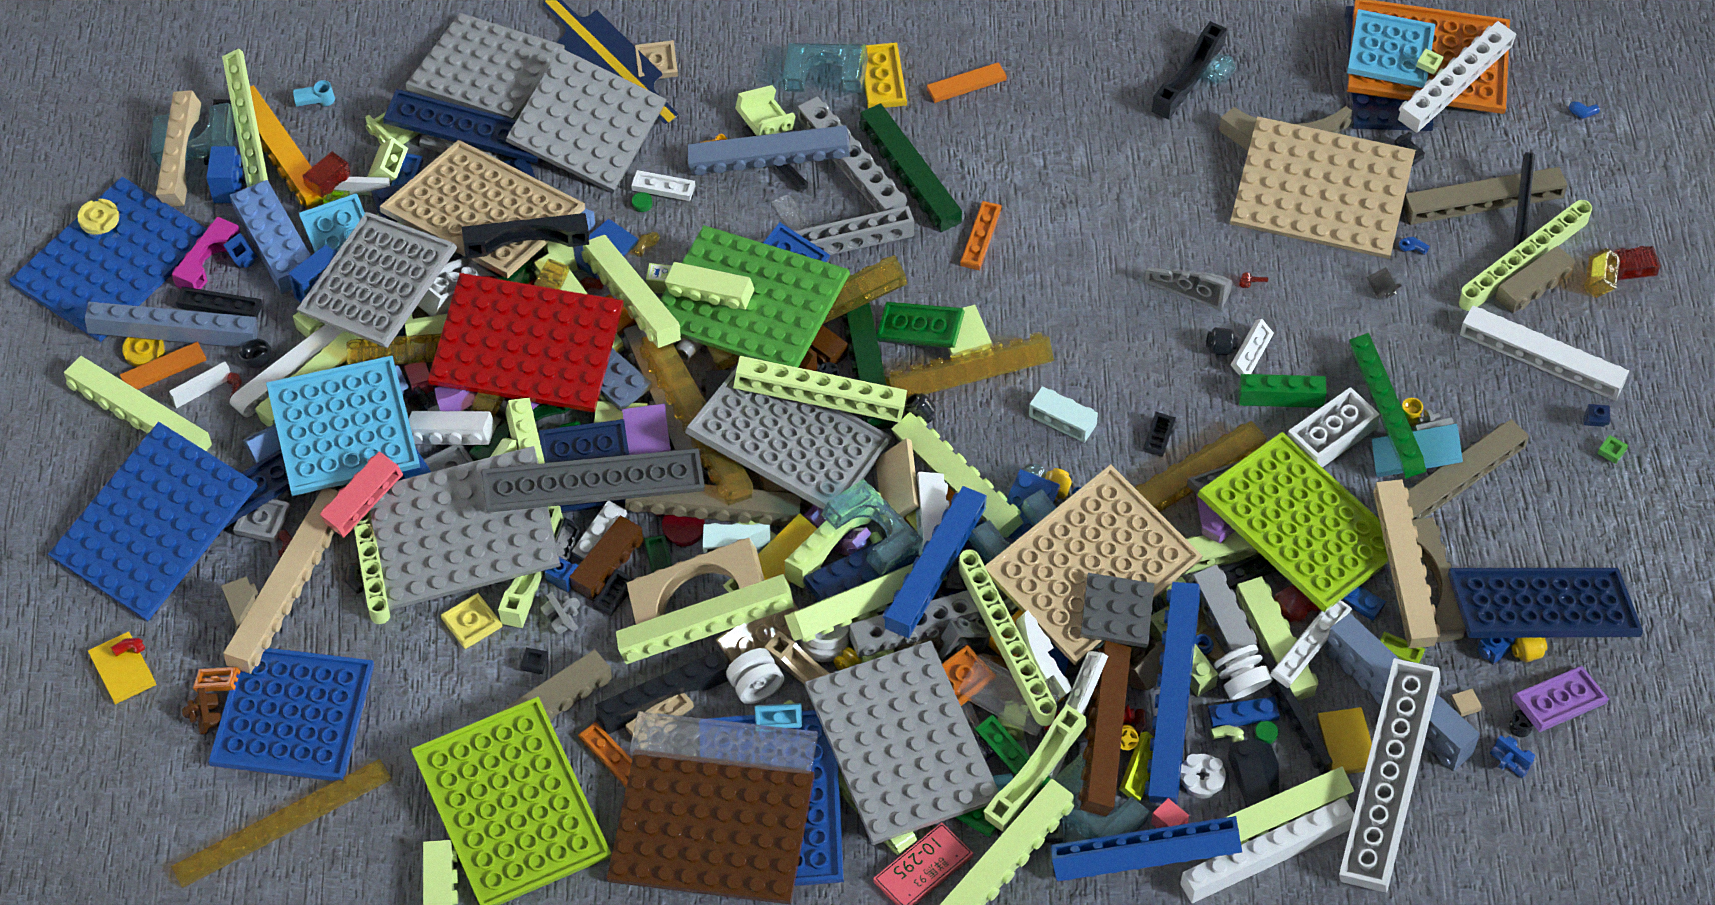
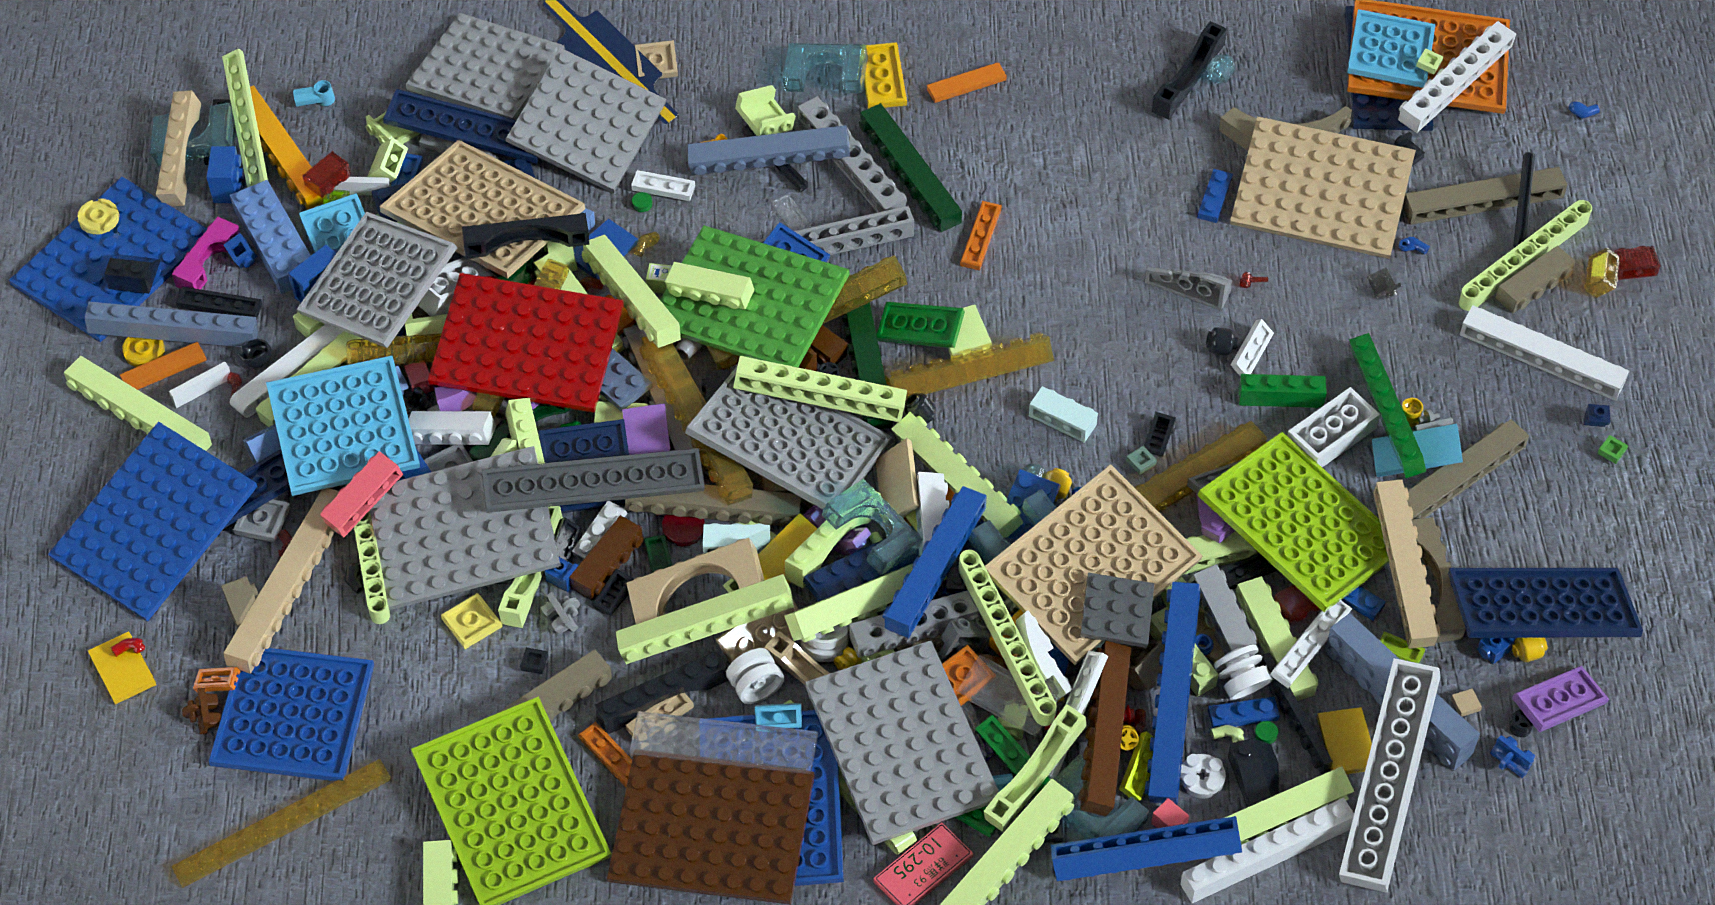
none -> black slope [104,254,160,294]
none -> sand green plate [1126,446,1157,475]
none -> blue plate [1197,169,1233,223]

